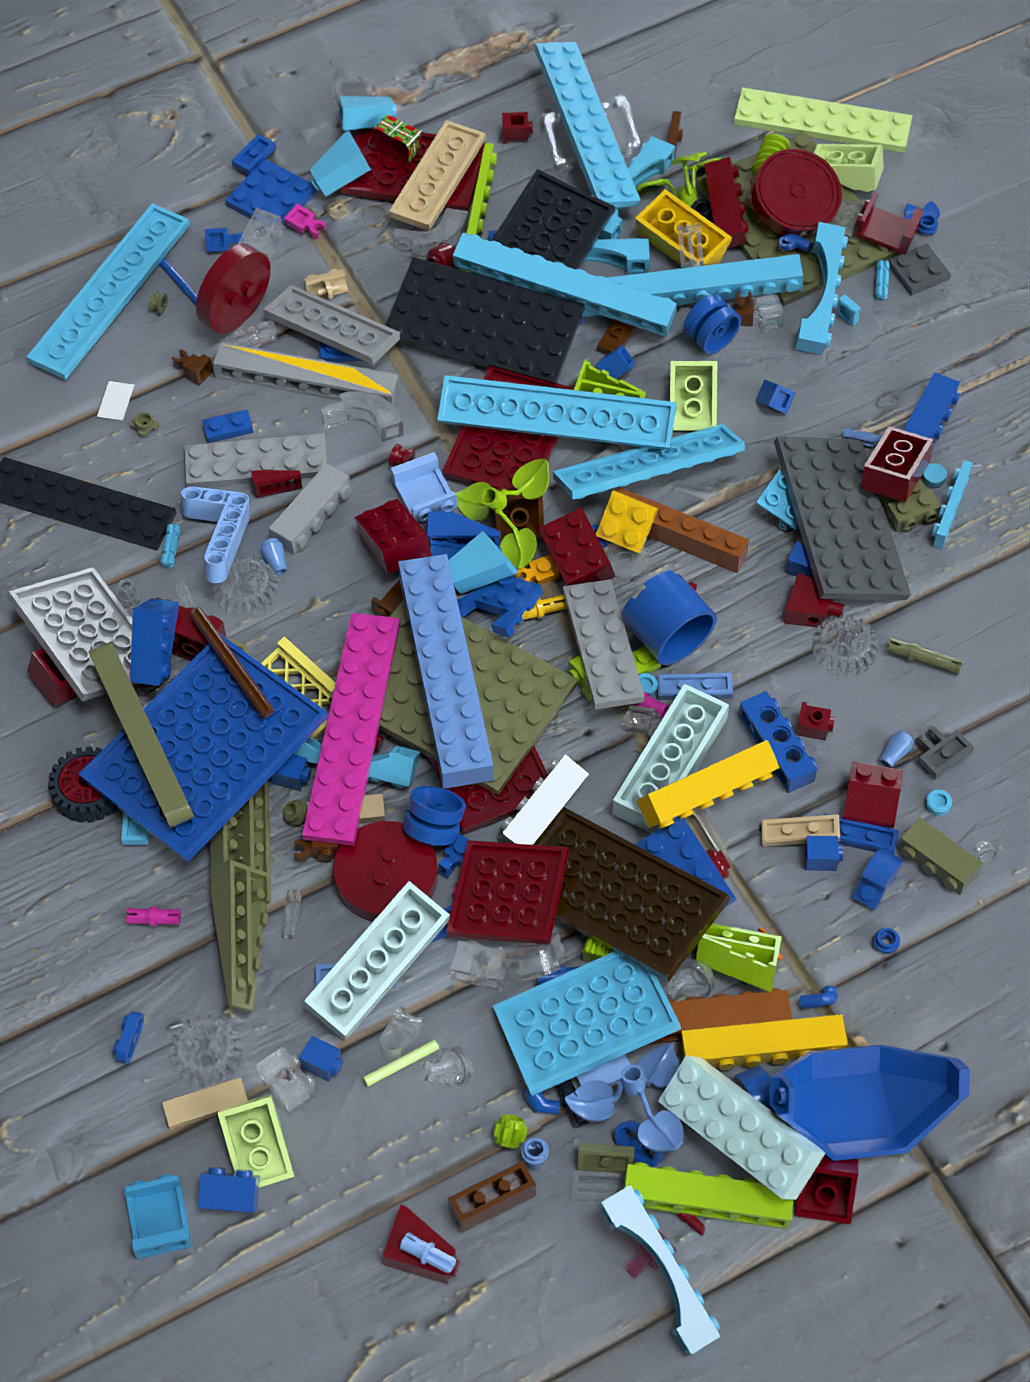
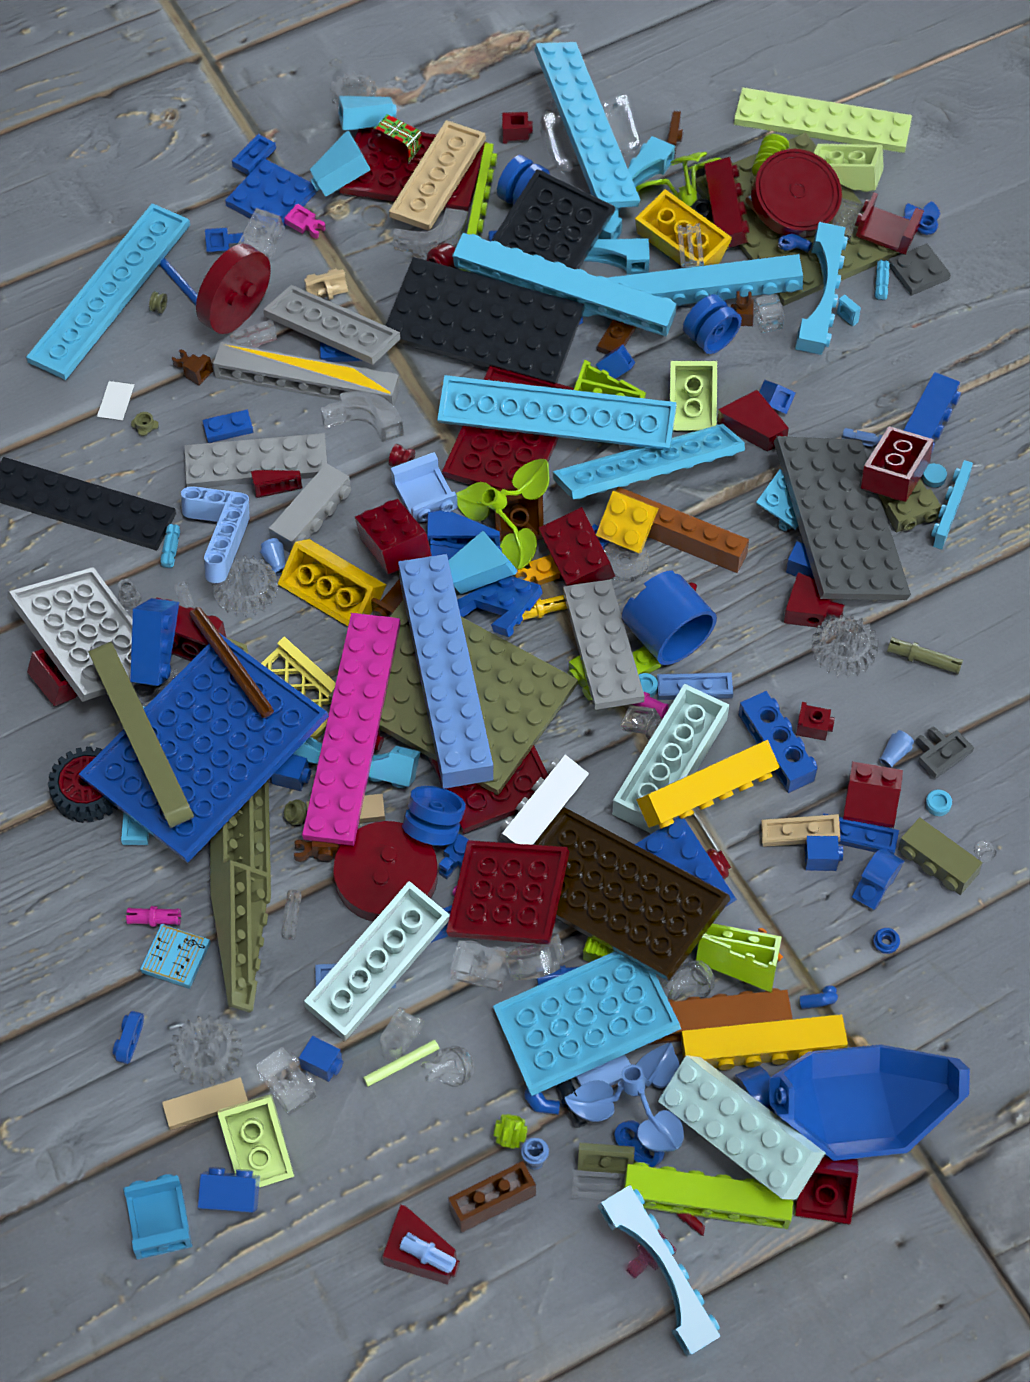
none -> medium azure tile [140,924,211,989]
none -> yellow slope [278,539,386,626]
none -> blue wheel [497,155,550,205]
none -> dark red slope [717,390,789,452]

